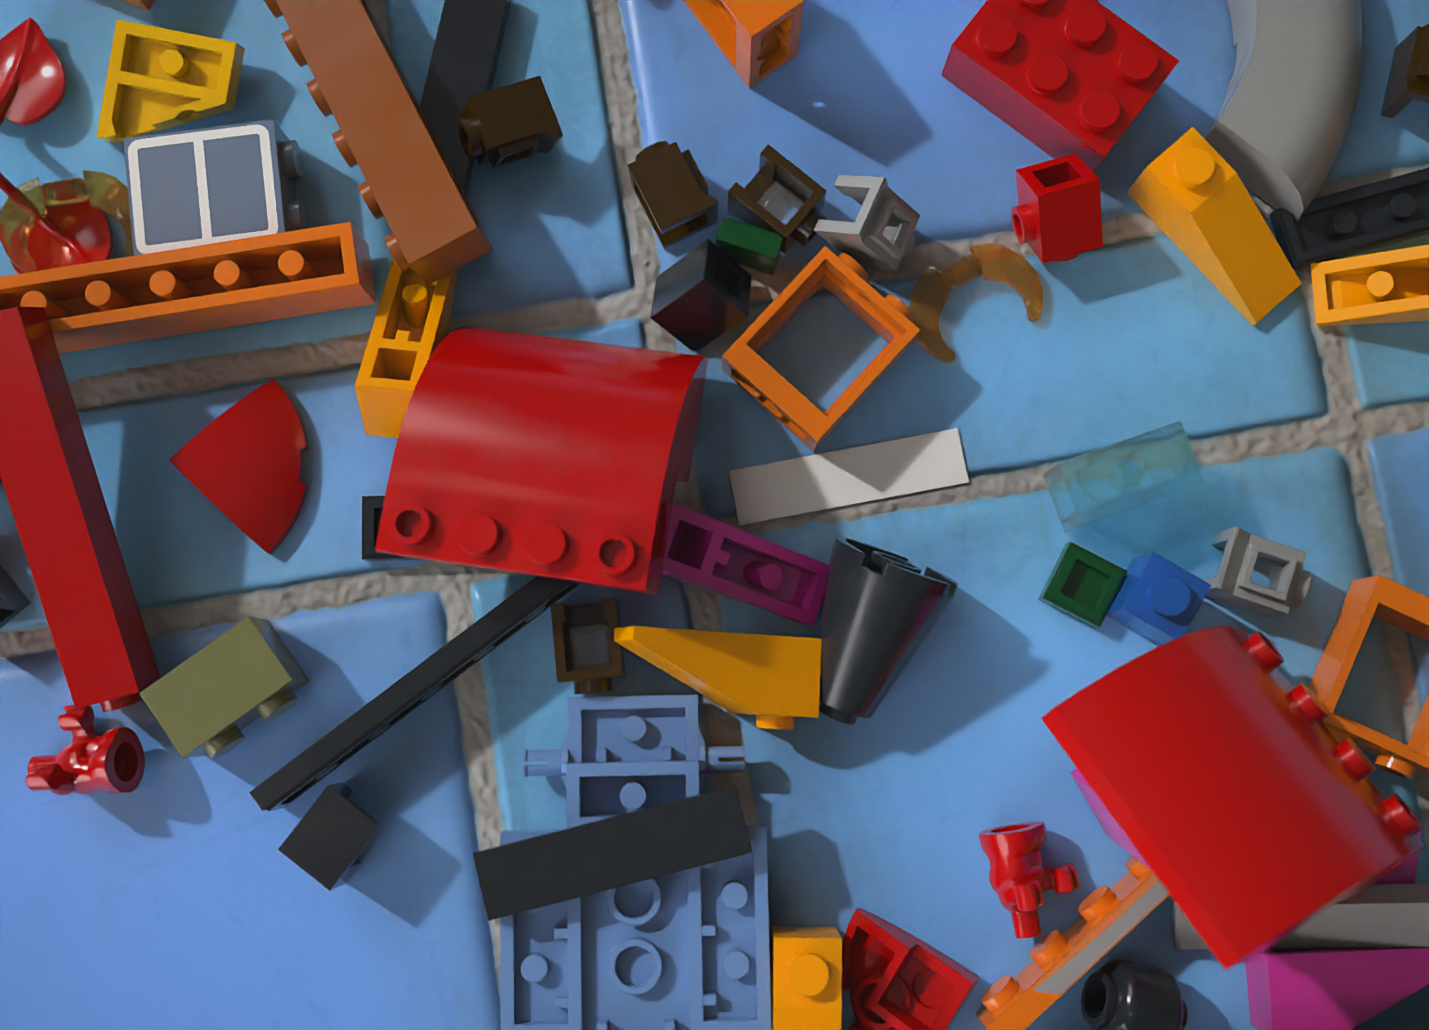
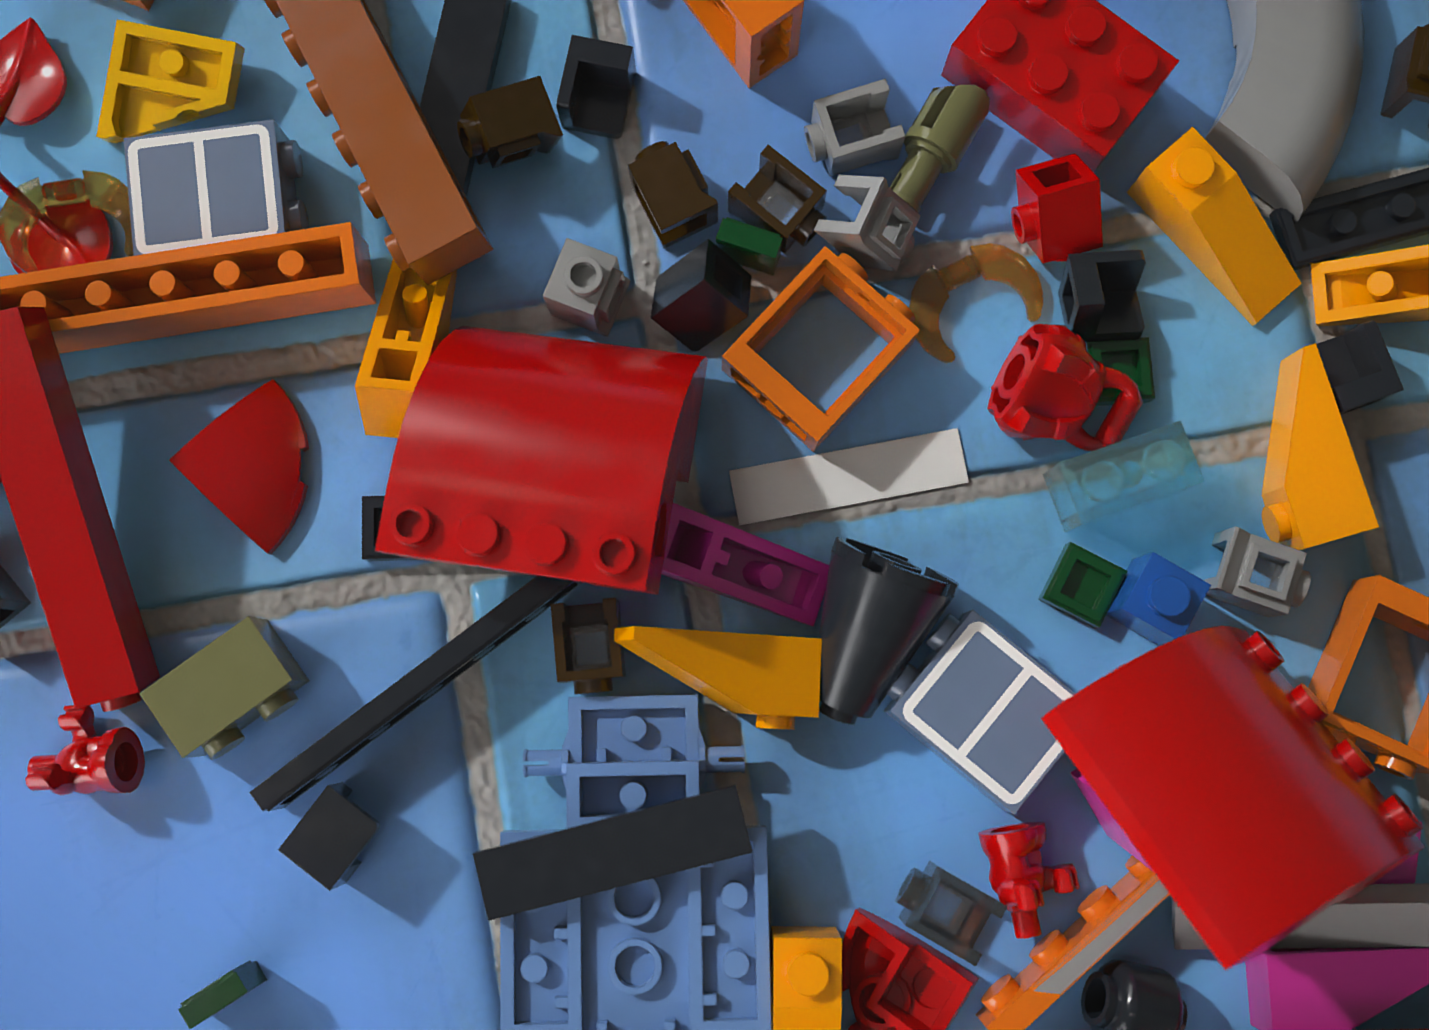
none -> dark green tile [178,960,267,1029]
none -> light grey window [543,238,631,337]
none -> black panel [556,35,636,139]
none -> light grey window [804,79,905,176]
none -> sand blue brick [884,610,1075,814]
none -> olive arm [889,85,990,214]
none -> clear smoke window [896,860,1008,966]
none -> red piece [987,324,1143,453]
none -> black panel [1058,250,1146,342]
none -> dark green tile [1085,337,1155,406]
none -> light orange slope [1261,343,1379,550]
none -> black panel [1316,320,1404,415]

